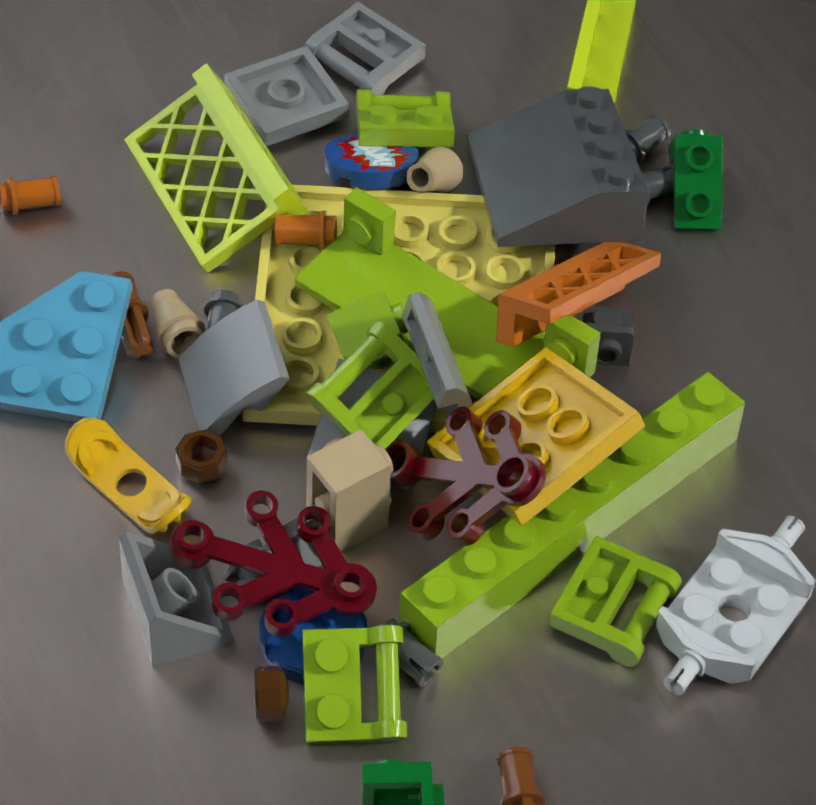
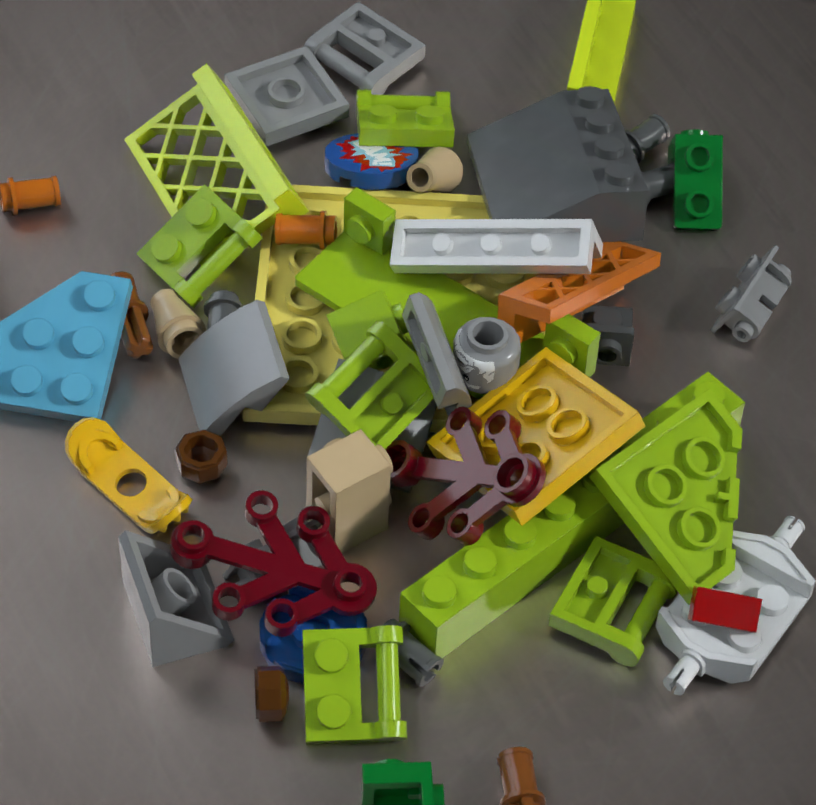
none -> lime plate [136,184,263,309]
none -> white fence [390,219,603,274]
none -> light grey head [453,317,521,394]
none -> lime plate [589,388,743,605]
none -> red piece [687,586,762,633]
none -> light grey hinge [710,245,792,342]

